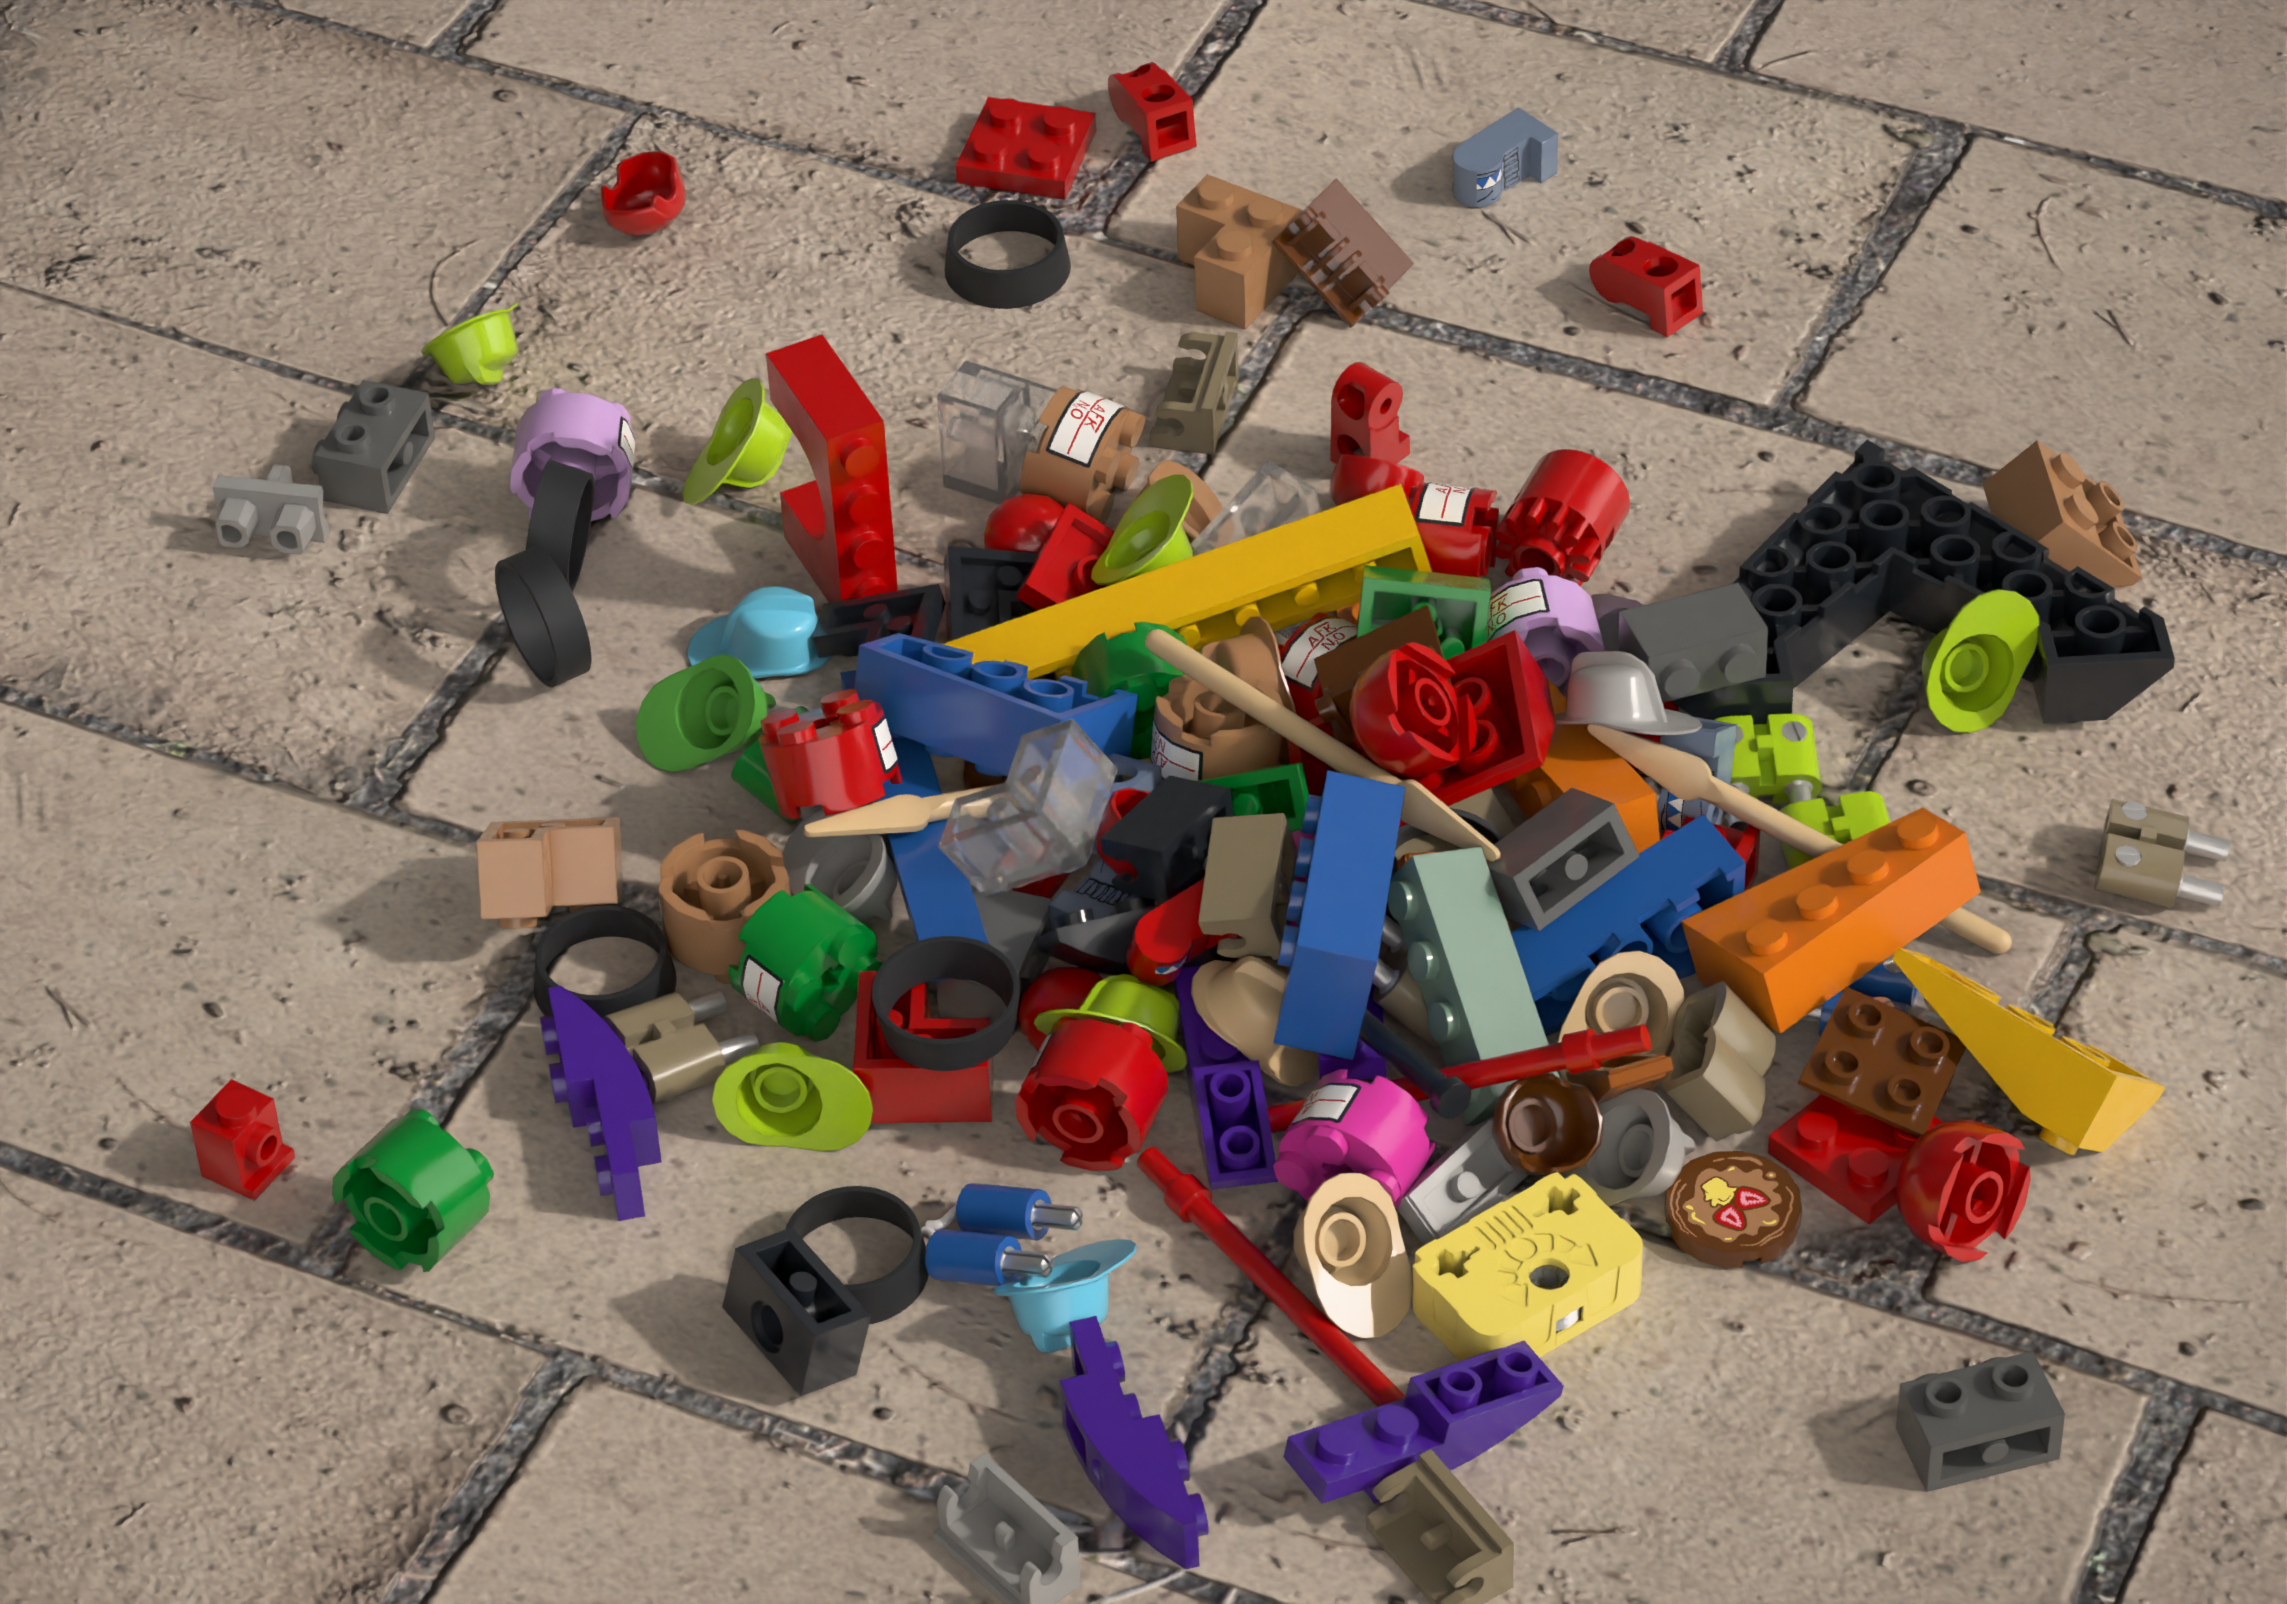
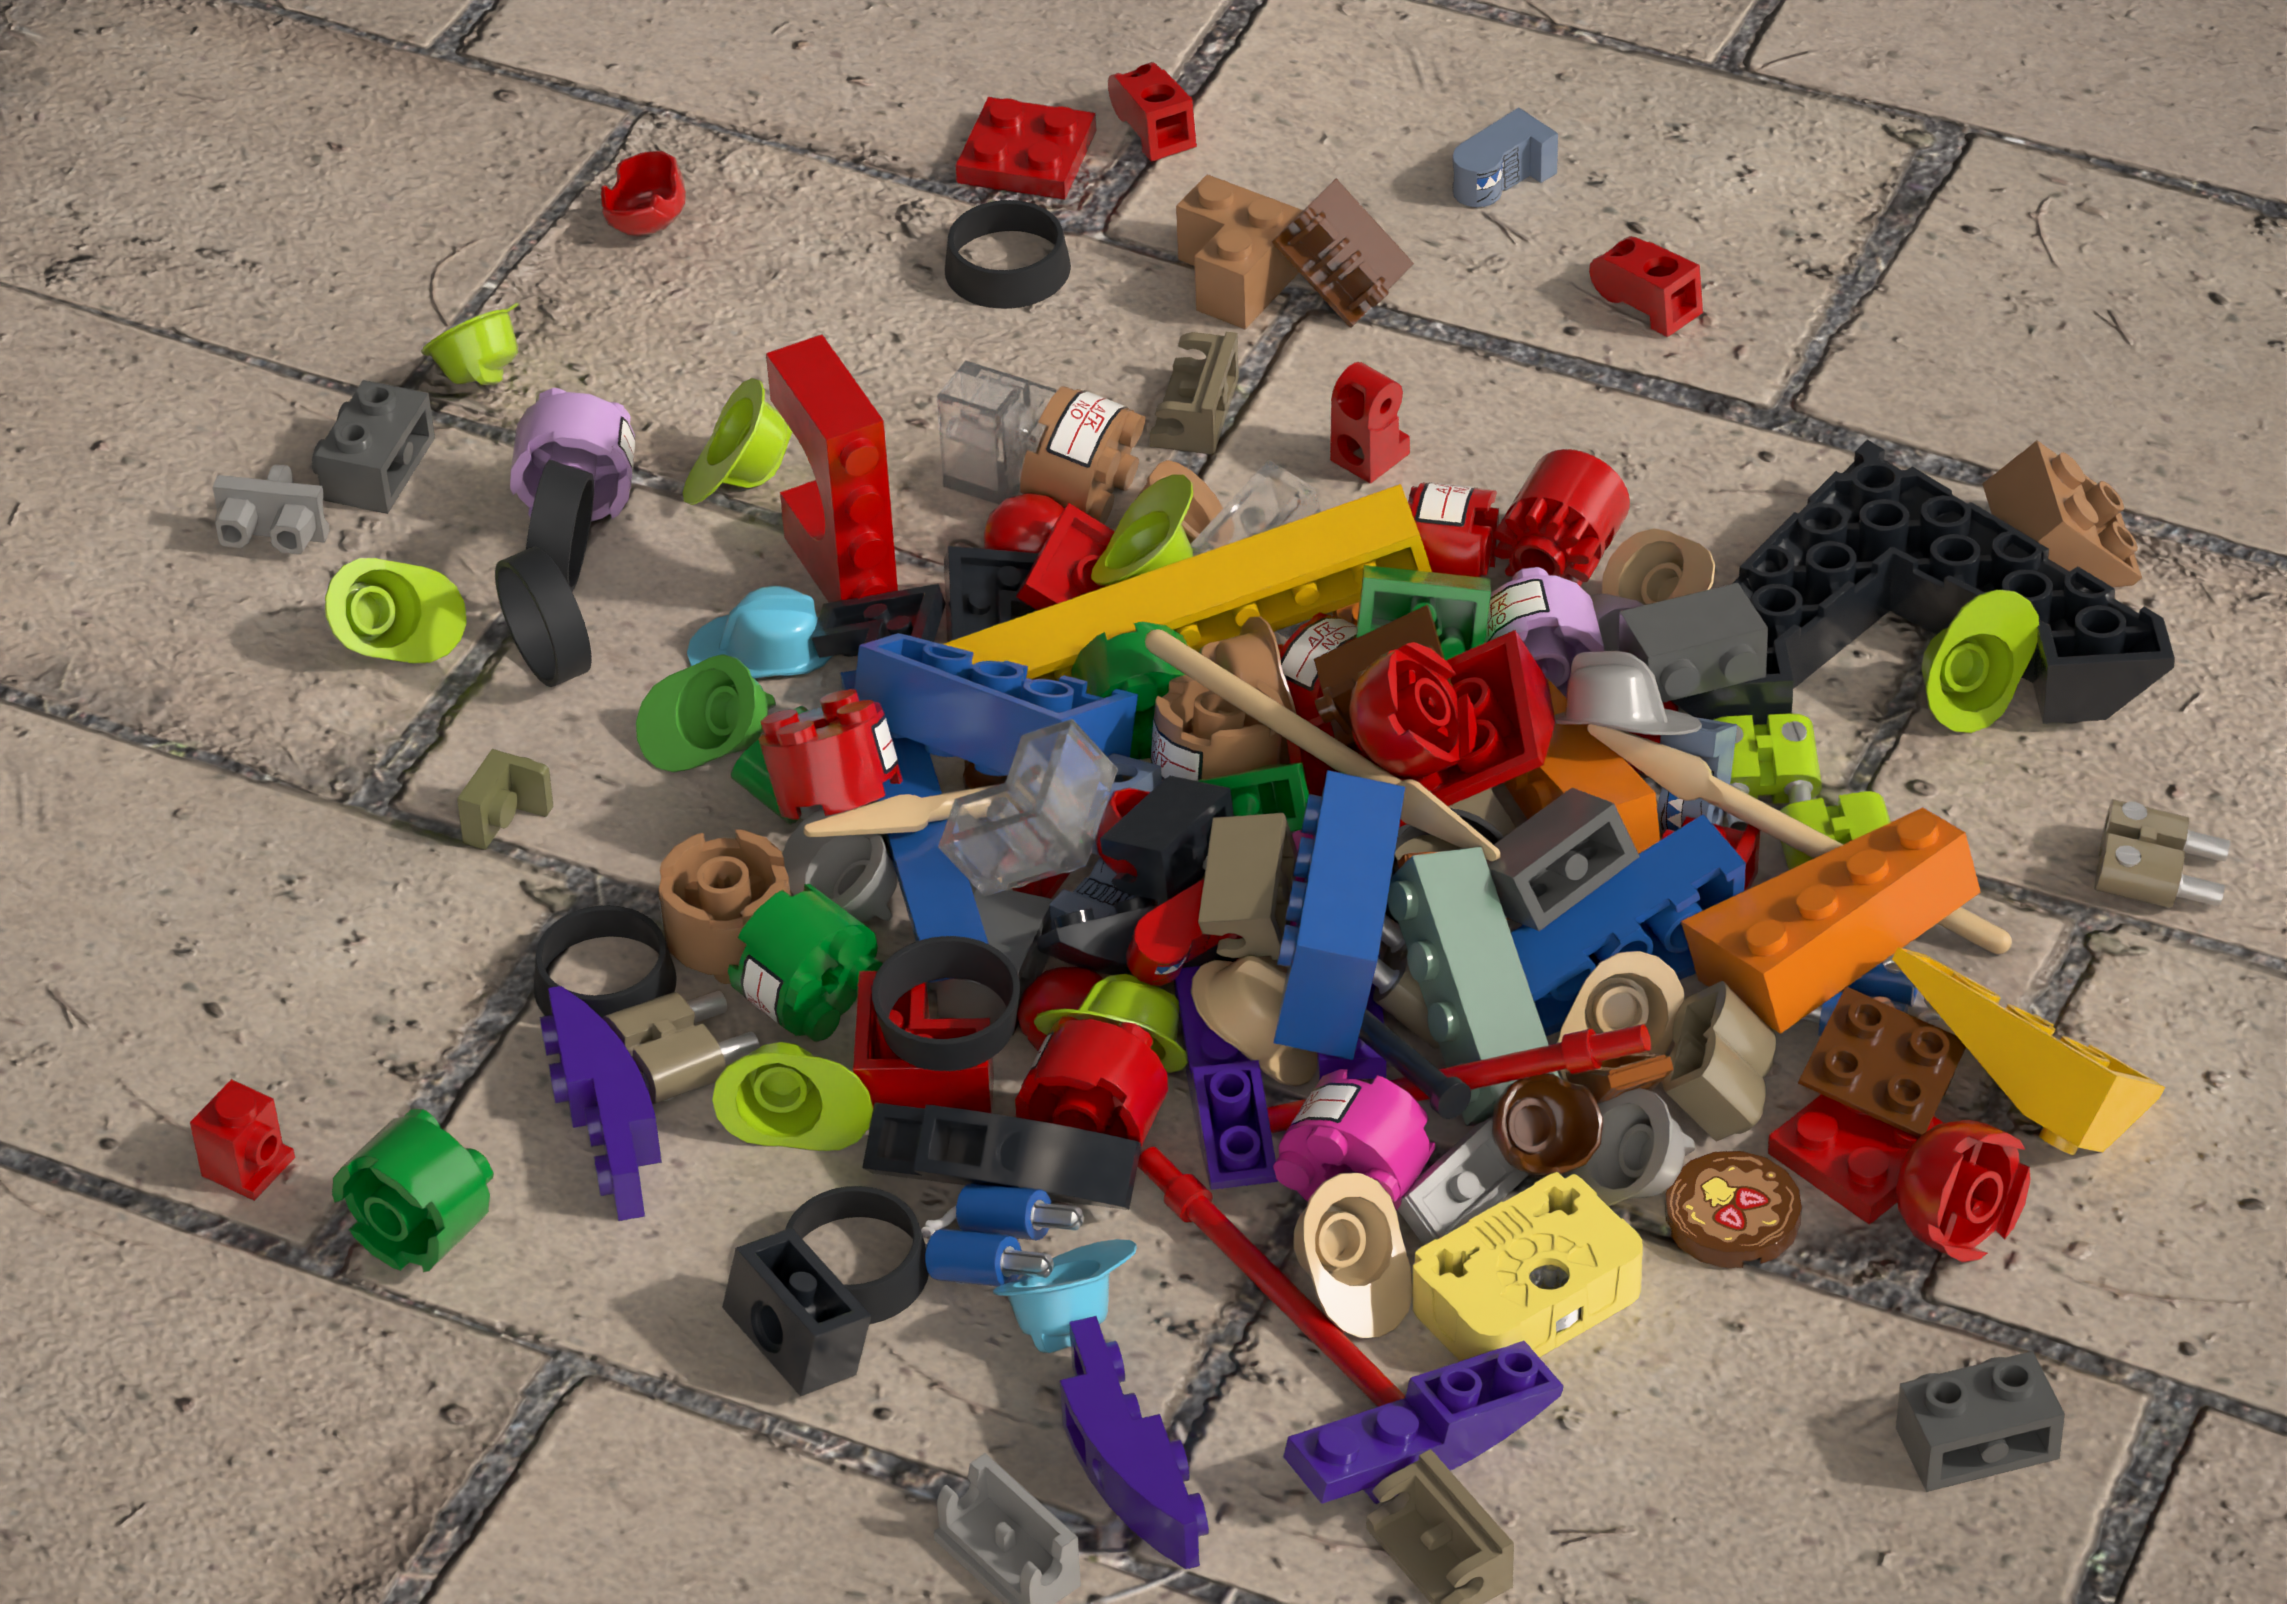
medium nougat brick [477,817,623,929] -> none
red hair [1329,454,1424,506] -> none
none -> lime piece [325,558,467,664]
none -> olive bracket [457,749,553,850]
none -> black slope [862,1103,1141,1210]
none -> tan piece [1602,528,1715,605]

